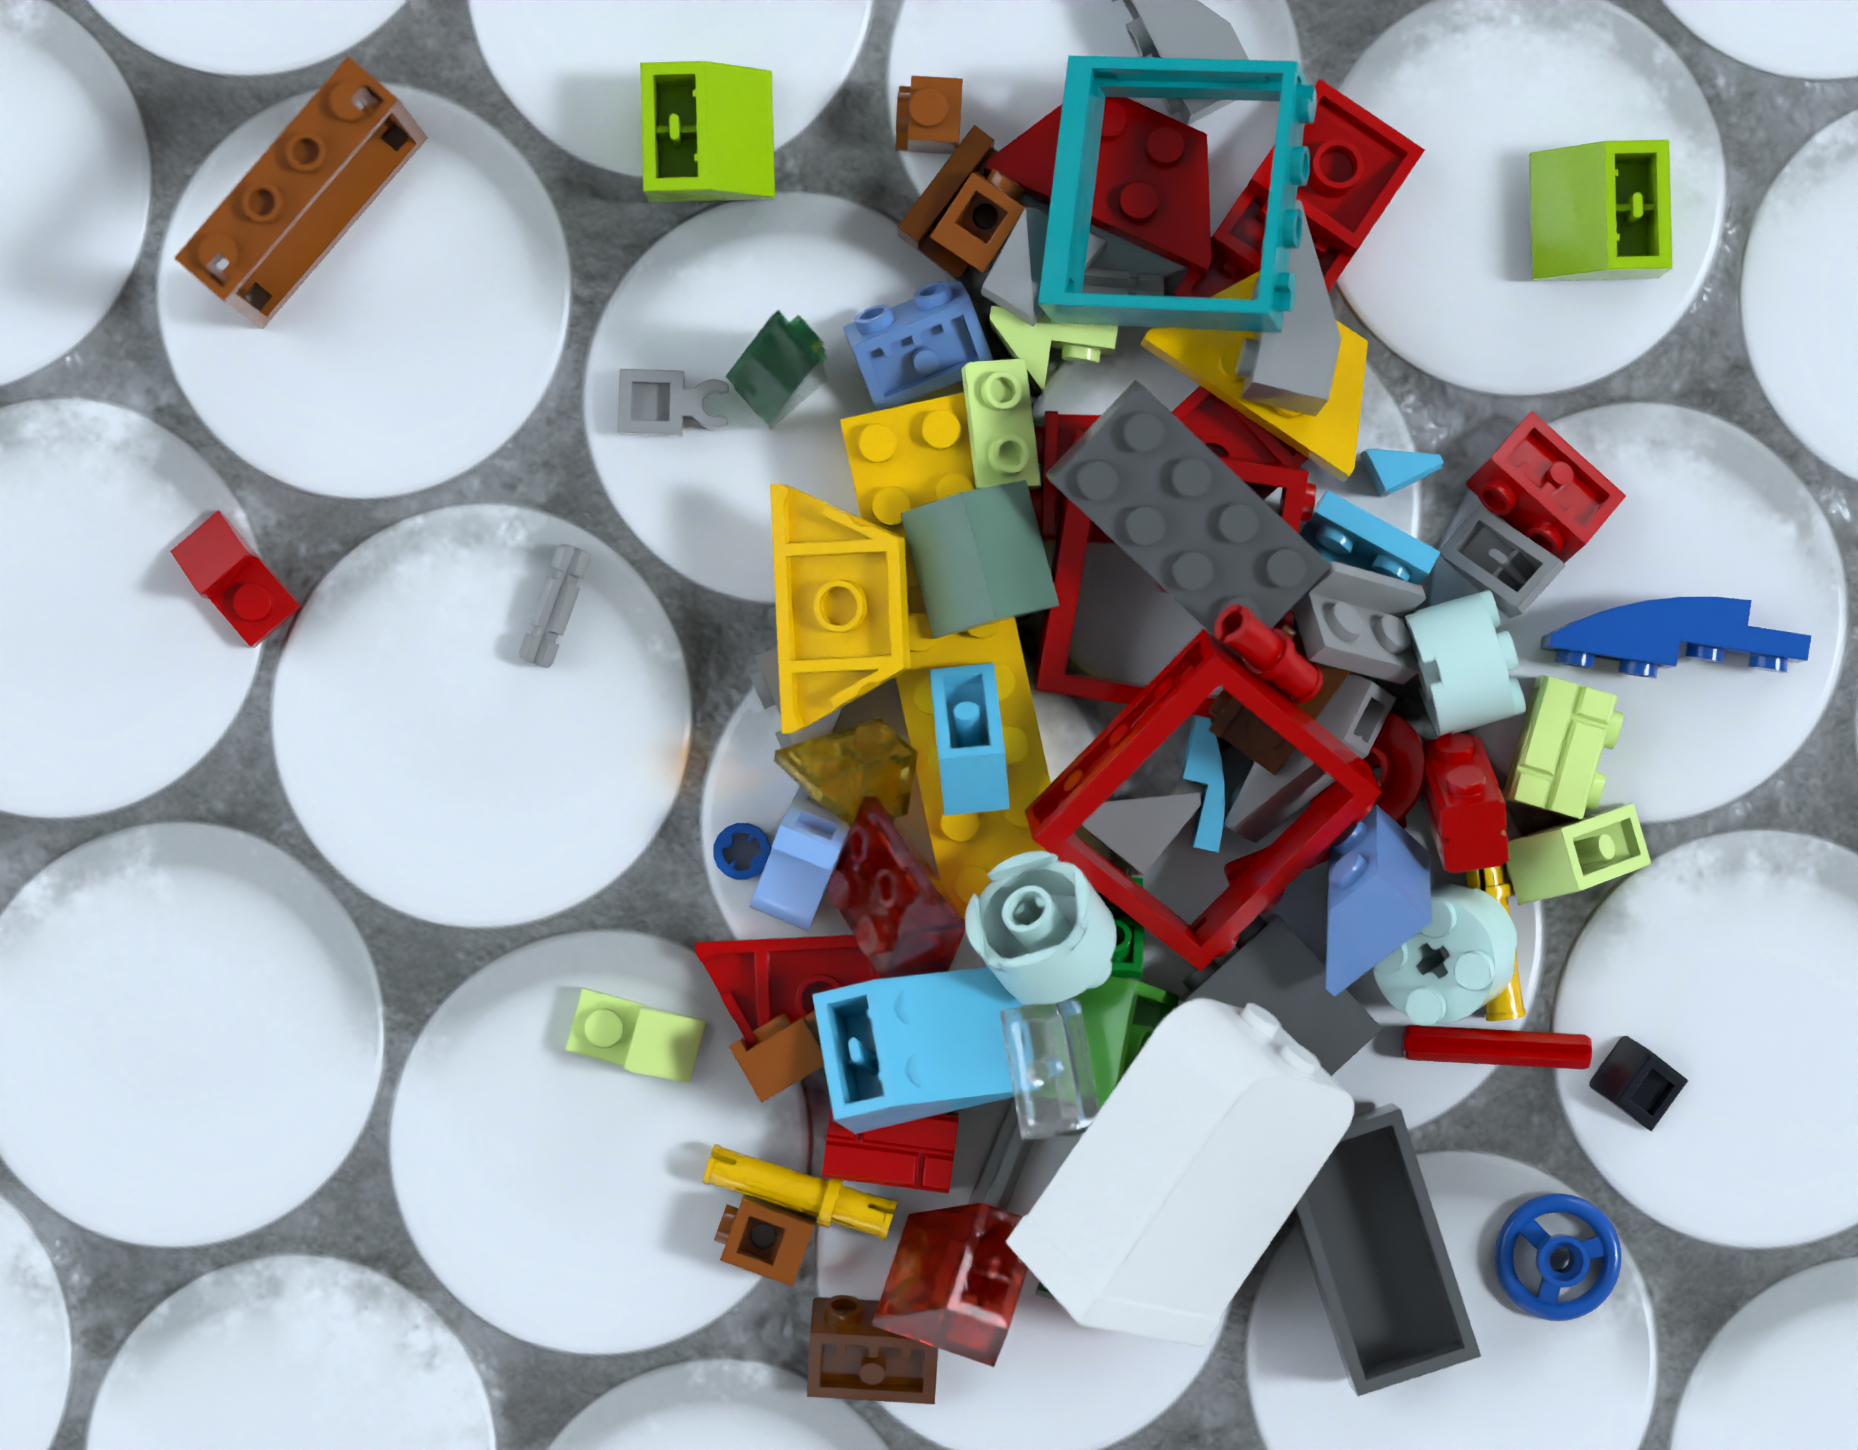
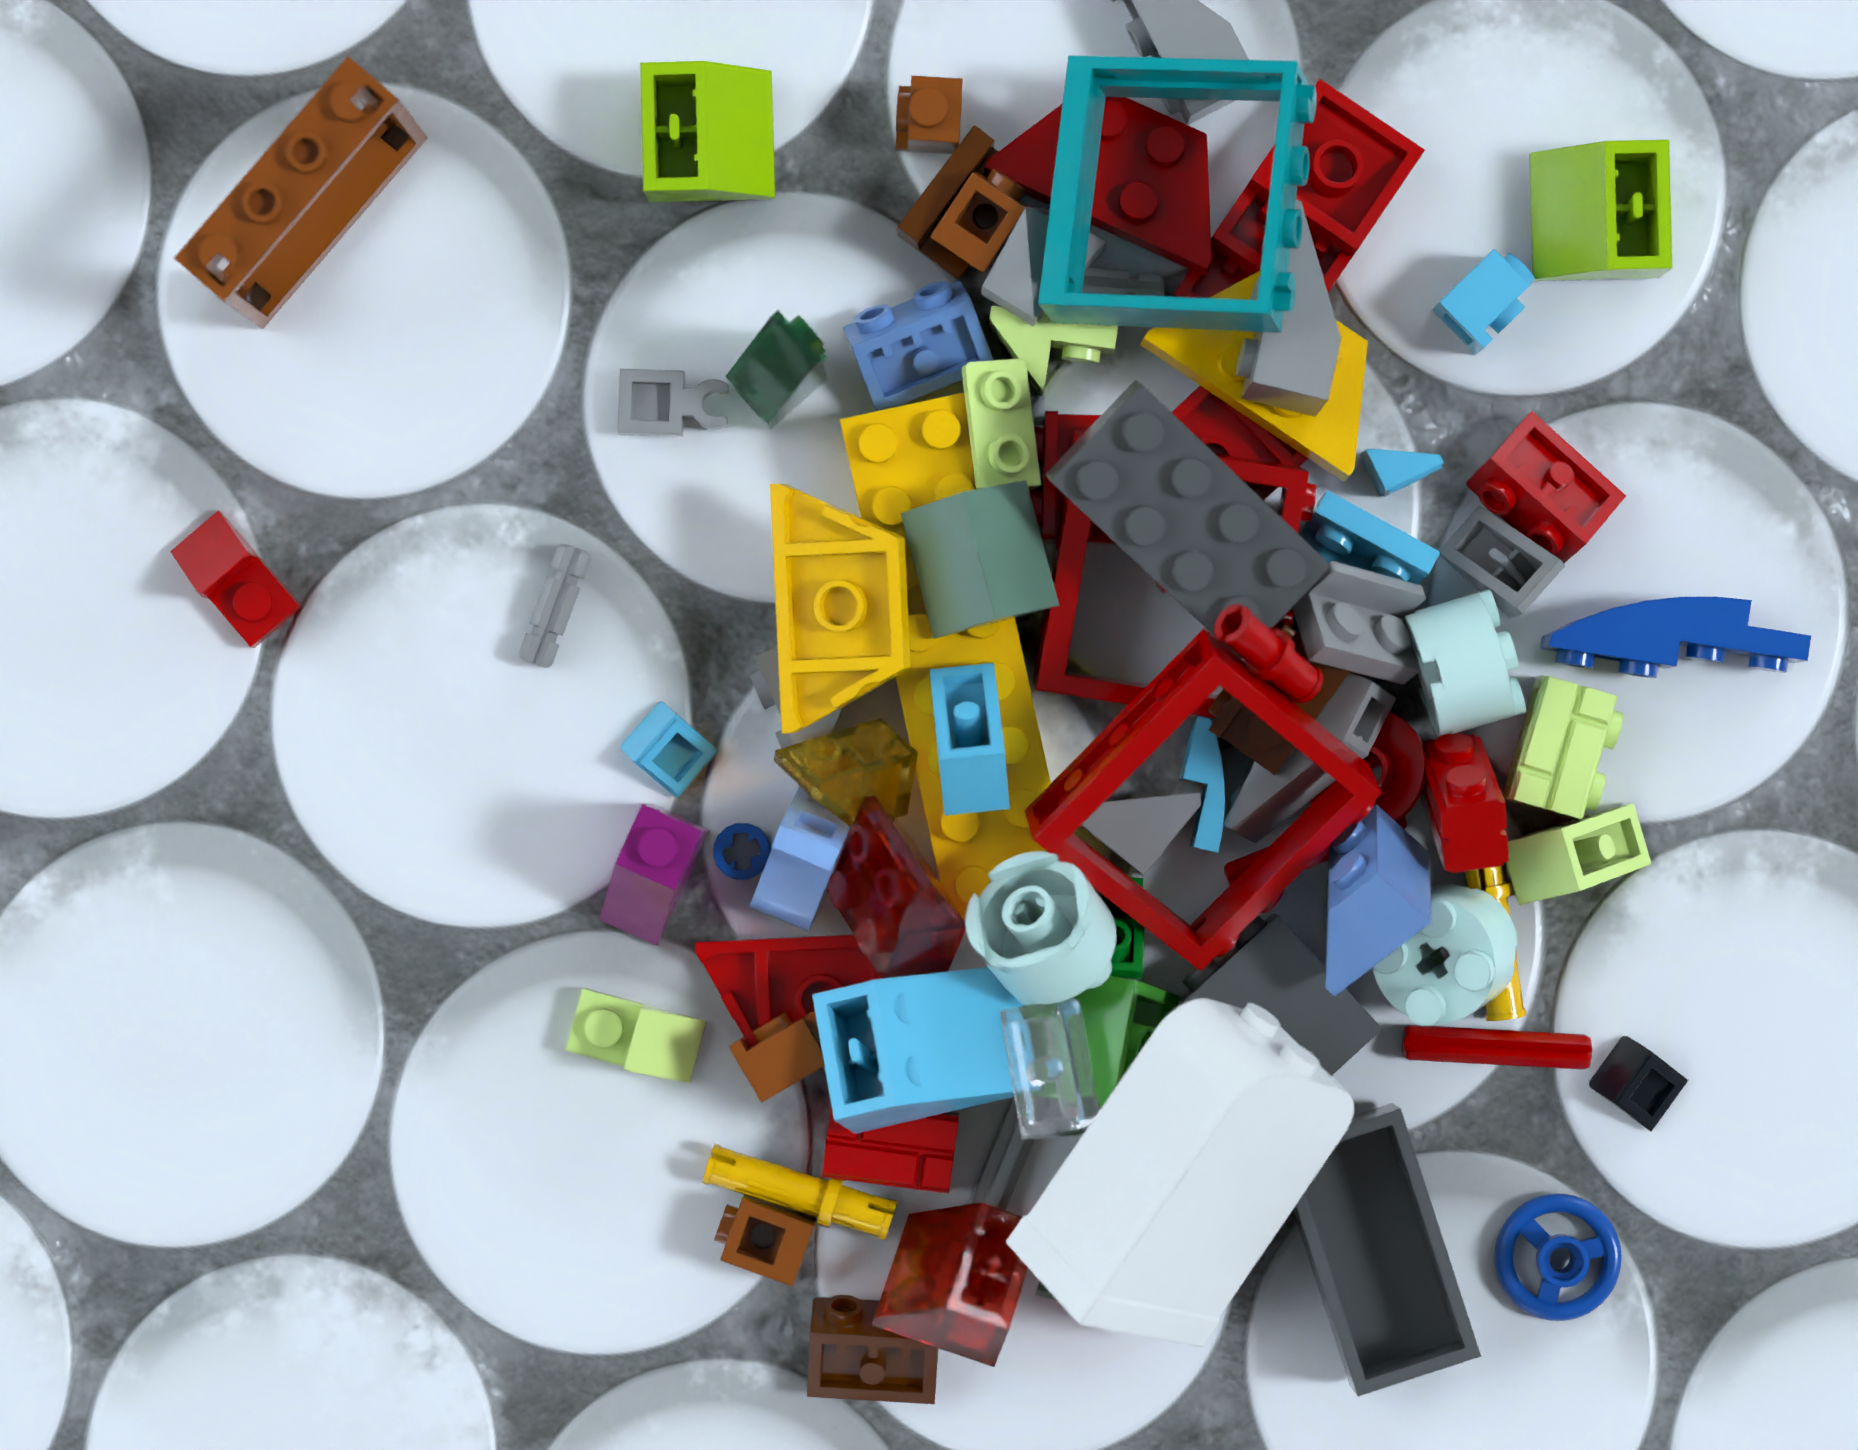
none -> magenta slope [599,804,710,946]
none -> medium azure slope [621,701,719,798]
none -> medium azure brick [1432,249,1535,355]

